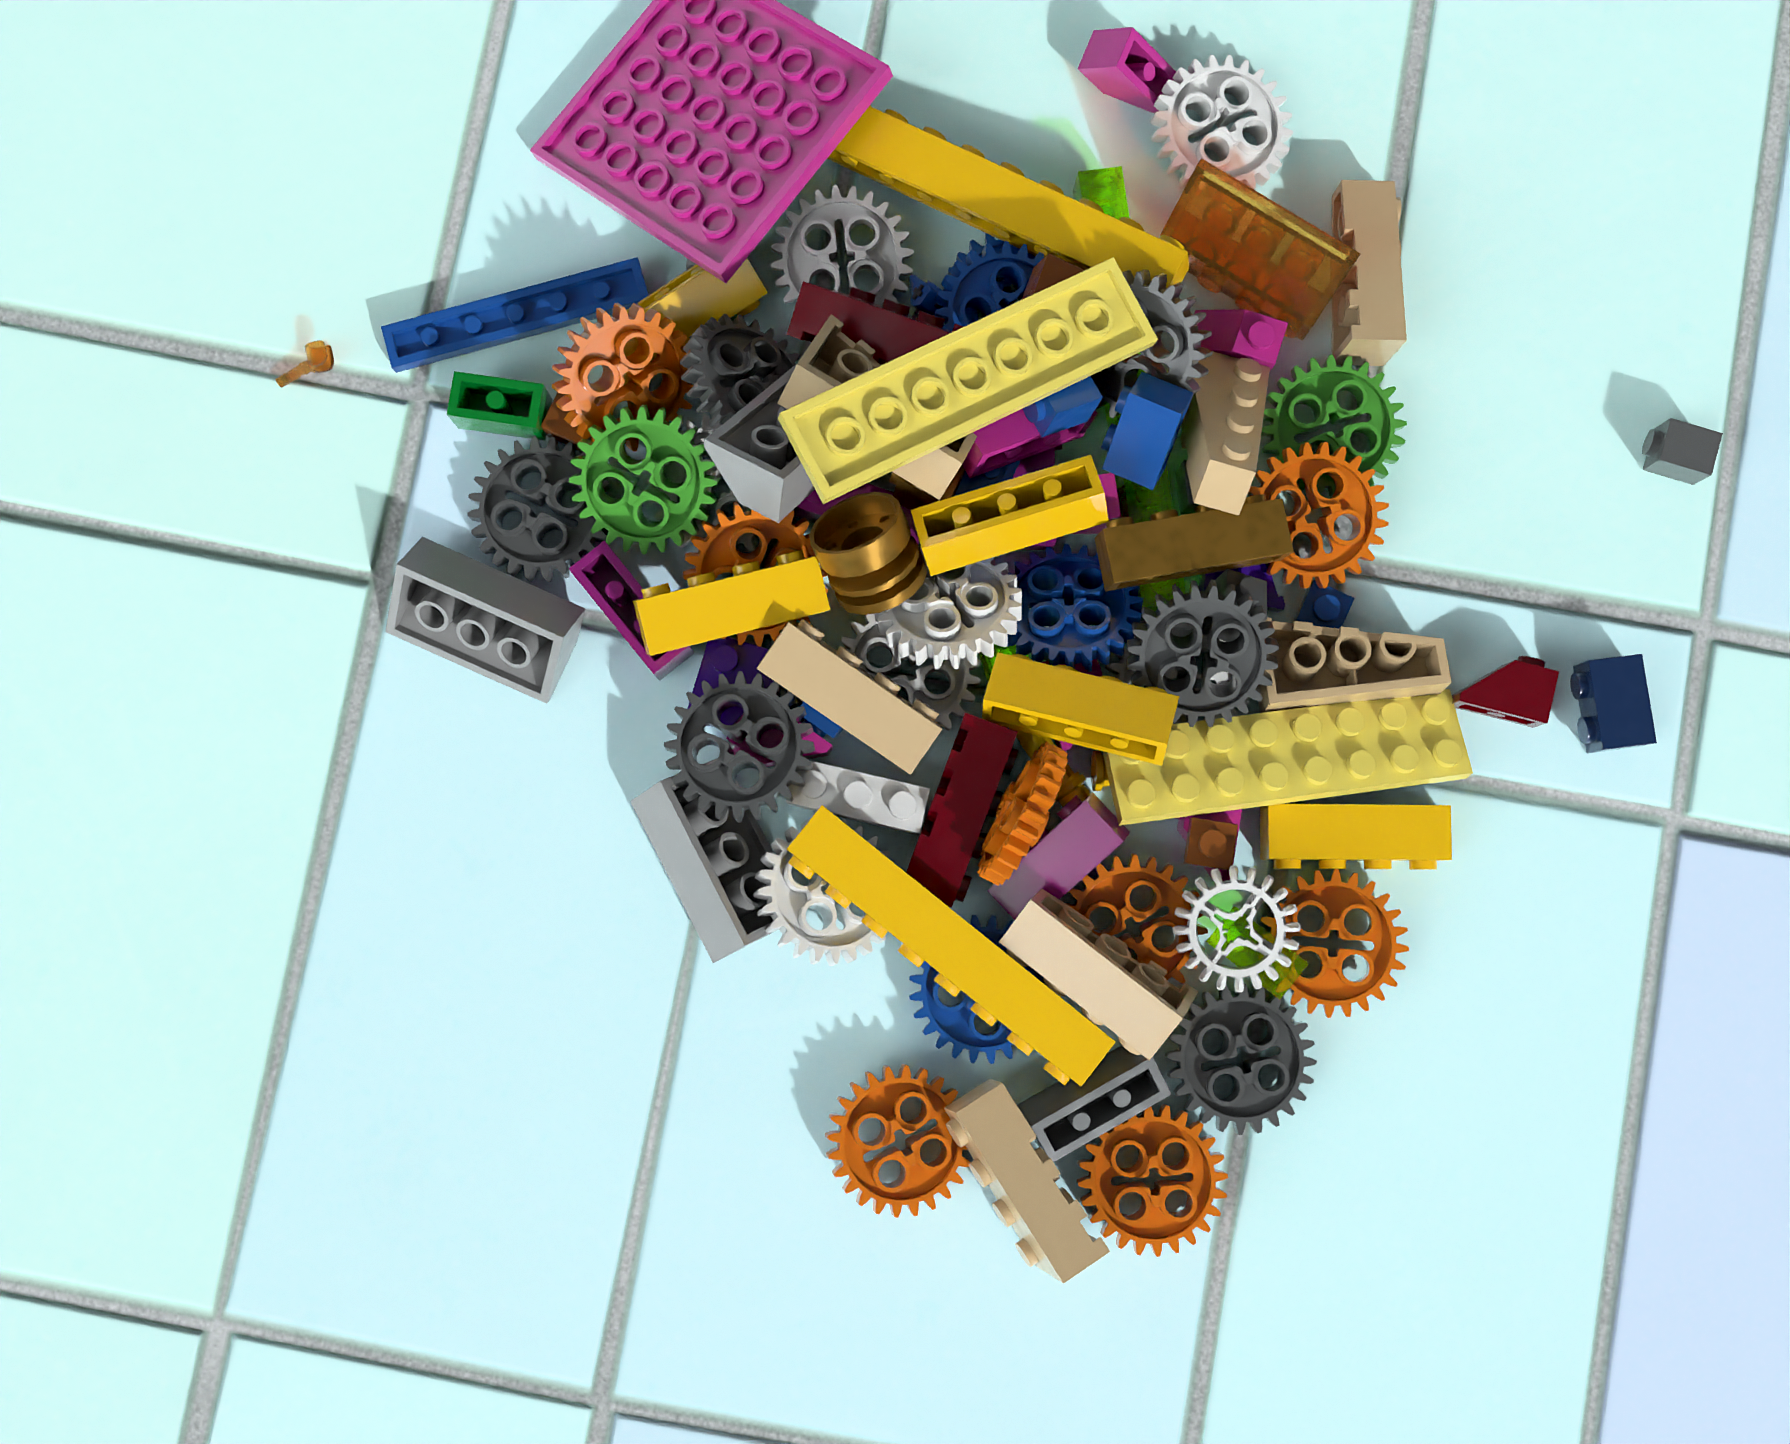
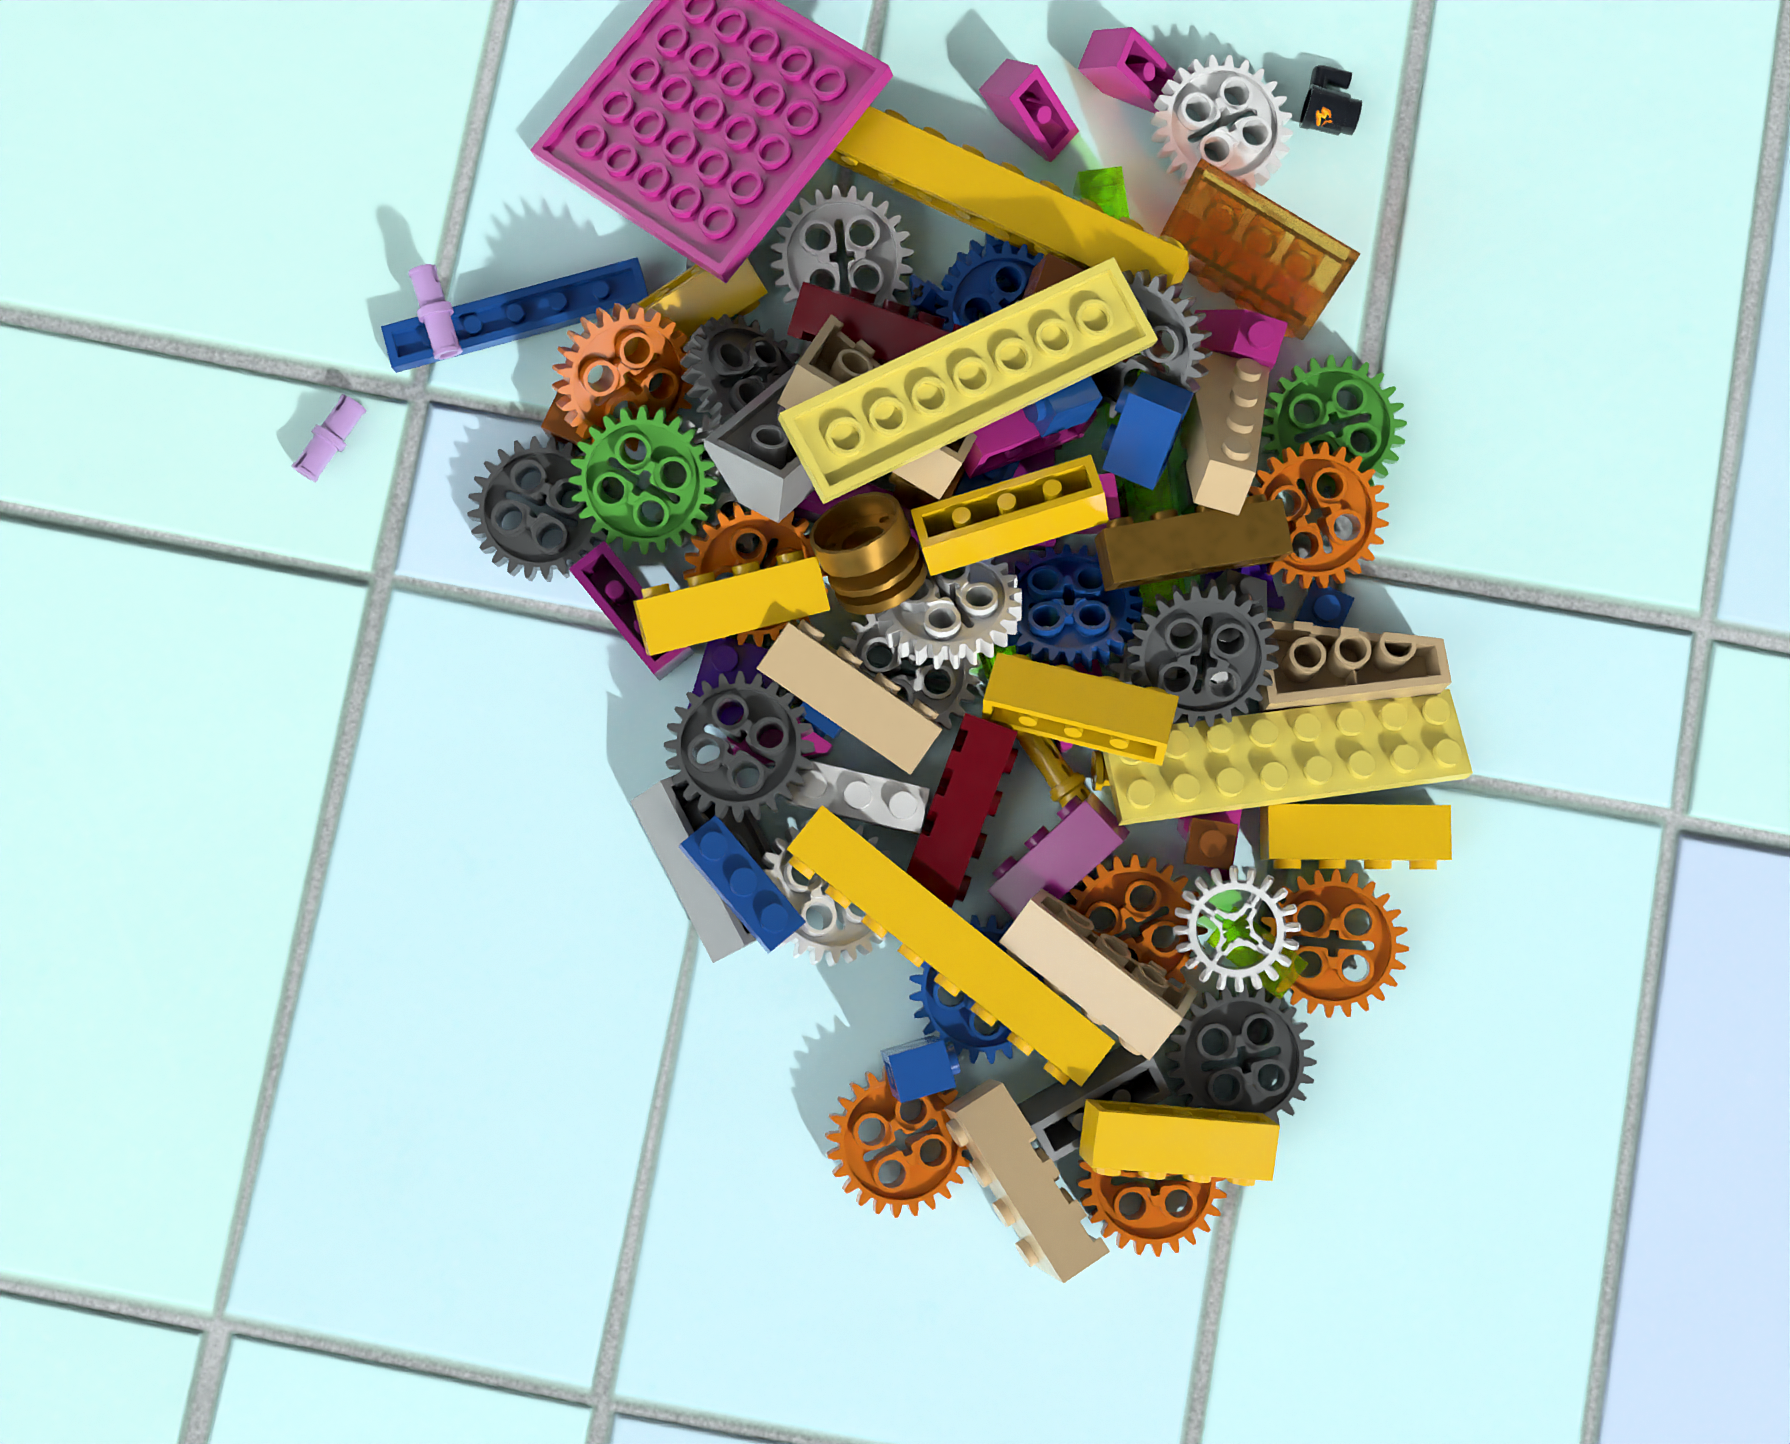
clear orange hand [275,340,334,388] -> none
light grey slope [385,536,585,704] -> none
green brick [447,371,553,441] -> none
orange gear [977,741,1069,886] -> none
tan wedge [1331,180,1407,366] -> none
dark red slope [1452,656,1559,728] -> none
dark blue brick [1570,654,1657,754] -> none
dark grey brick [1642,418,1723,485] -> none
none -> lavender pin [291,394,367,483]
none -> lavender pin [408,264,463,360]
none -> blue plate [679,816,806,954]
none -> blue brick [880,1035,961,1103]
none -> dark pink slope [978,58,1079,162]
none -> yellow brick [1079,1099,1280,1186]
none -> black piece [1299,65,1363,136]

